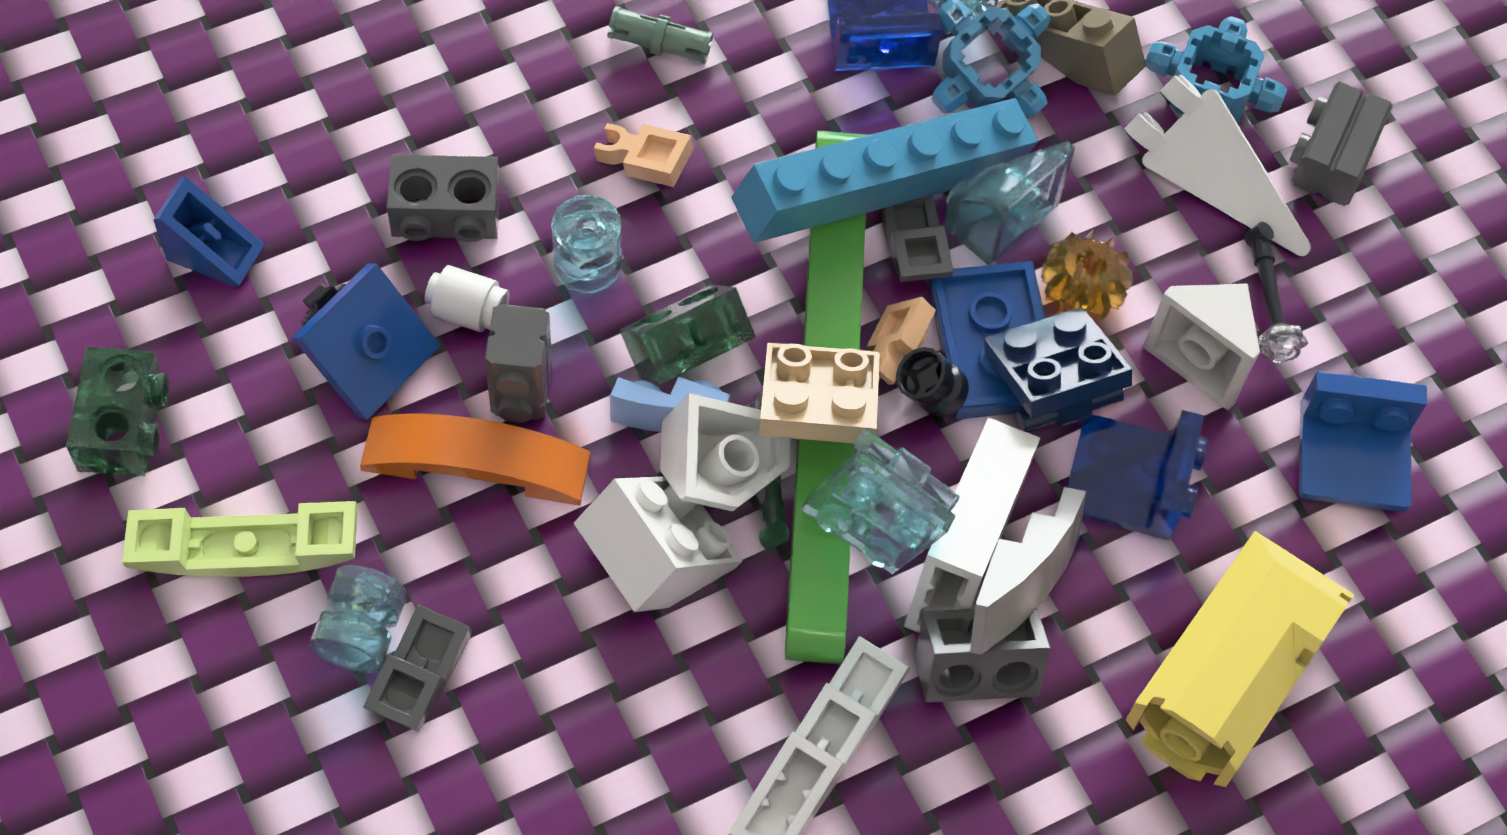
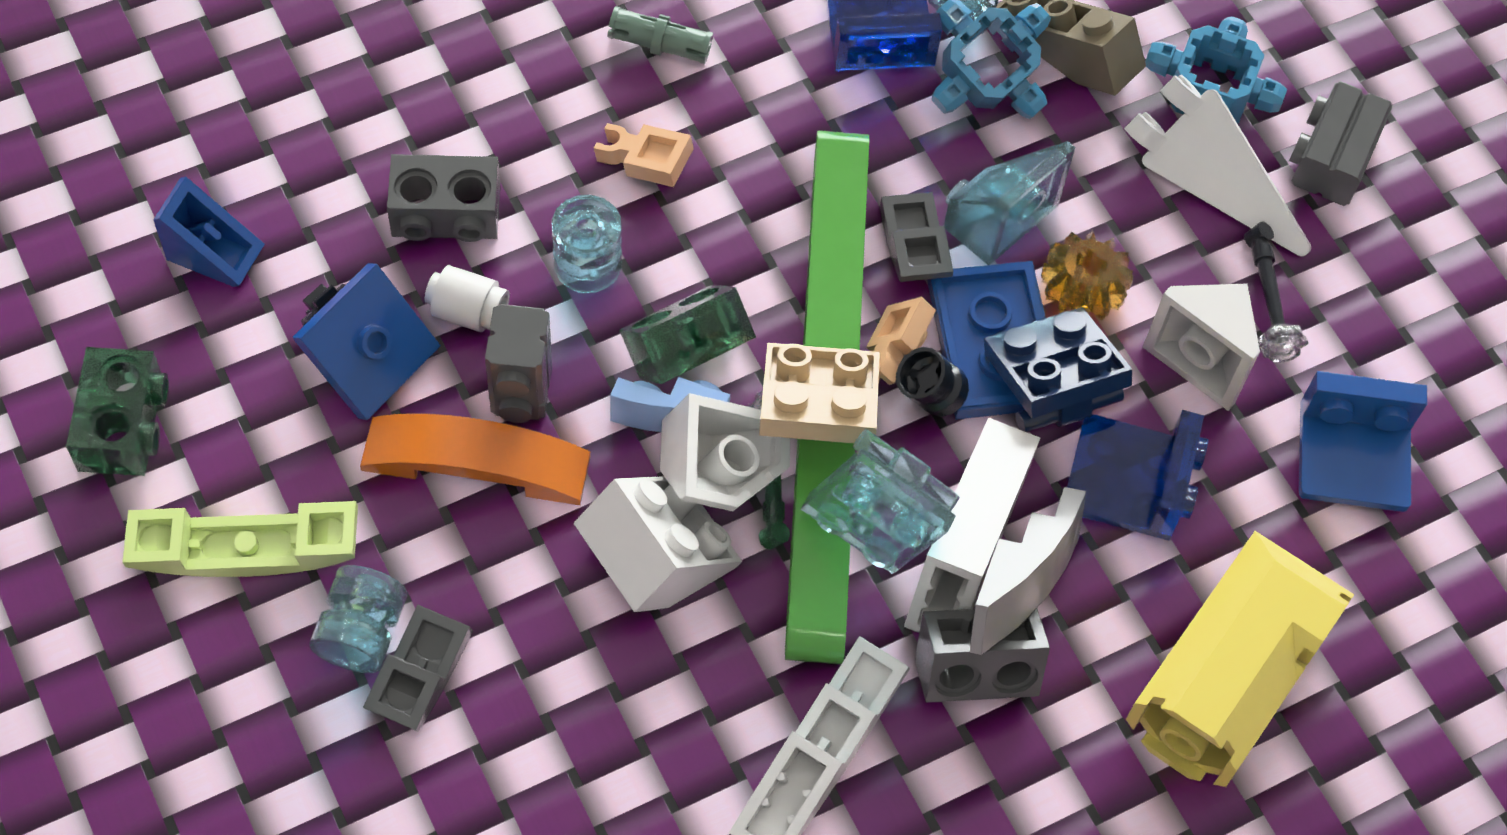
dark azure brick [731,98,1039,243] -> none

